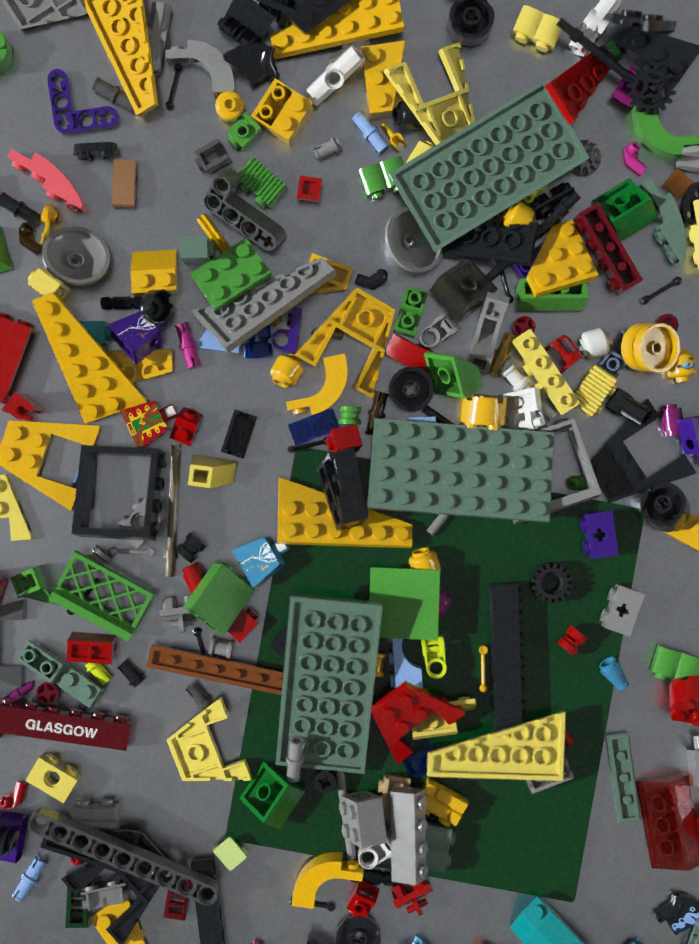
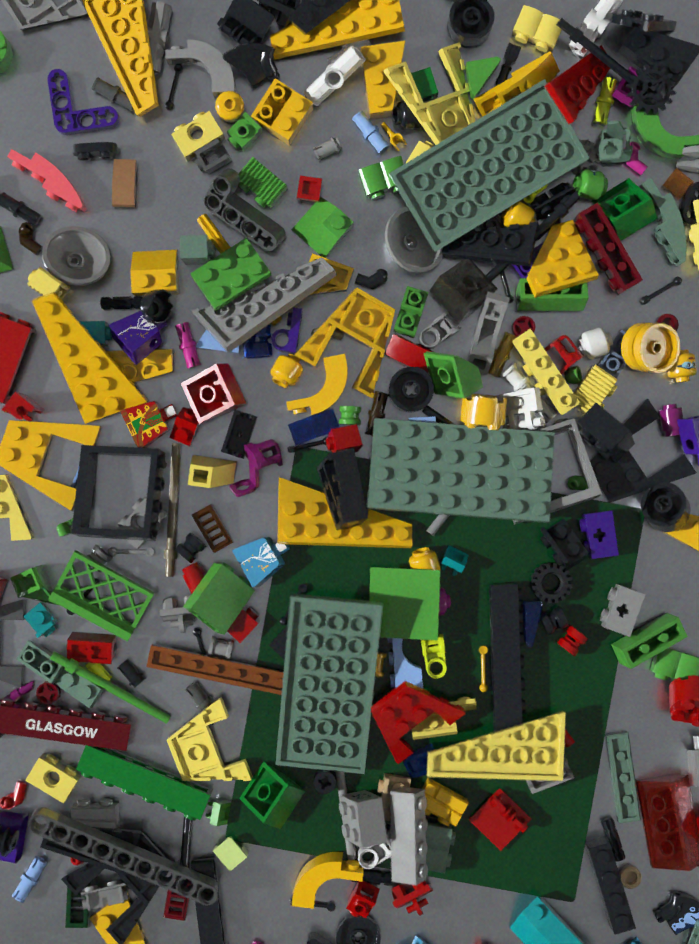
yellow plate [40,203,58,244] -> none
light grey pin [286,736,304,782] -> none
dark azure cone [599,656,629,691] -> none
dark green tile [603,40,622,62] -> none
black piece [605,387,653,427] -> none
none -> teal bracket [23,602,59,638]
none -> bright green bar [50,651,171,724]
none -> bright green hand [57,518,73,537]
none -> green brick [76,745,213,820]
none -> light yellow brick [171,111,225,162]
none -> black bar [180,817,192,886]
none -> red slope [181,363,246,424]
none -> reddish brown slope [192,504,233,553]
none -> bright green tile [206,800,232,826]
none -> magenta piece [229,439,283,497]
none -> black hinge [279,584,307,626]
none -> bright green slope [291,196,354,258]
none -> green panel [411,67,438,99]
none -> teal tile [442,545,469,576]
none -> bright green slope [465,56,501,101]
none -> red hinge [469,788,532,851]
none -> yellow slope [473,51,560,117]
none -> black piece [496,42,521,86]
none -> clear blue slope [522,600,543,647]
none -> black wheel [539,606,569,635]
none -> black bracket [540,519,590,570]
none -> bright green hinge [565,366,582,384]
none -> bright green head [573,169,608,200]
none -> black brick [578,402,635,463]
none -> black brick [585,836,636,935]
none -> neon yellow pin [593,77,617,125]
none -> sand green piece [598,120,633,163]
none -> black axle [601,817,625,862]
none -> bright green brick [611,613,688,669]
none -> tan tile [619,865,642,889]

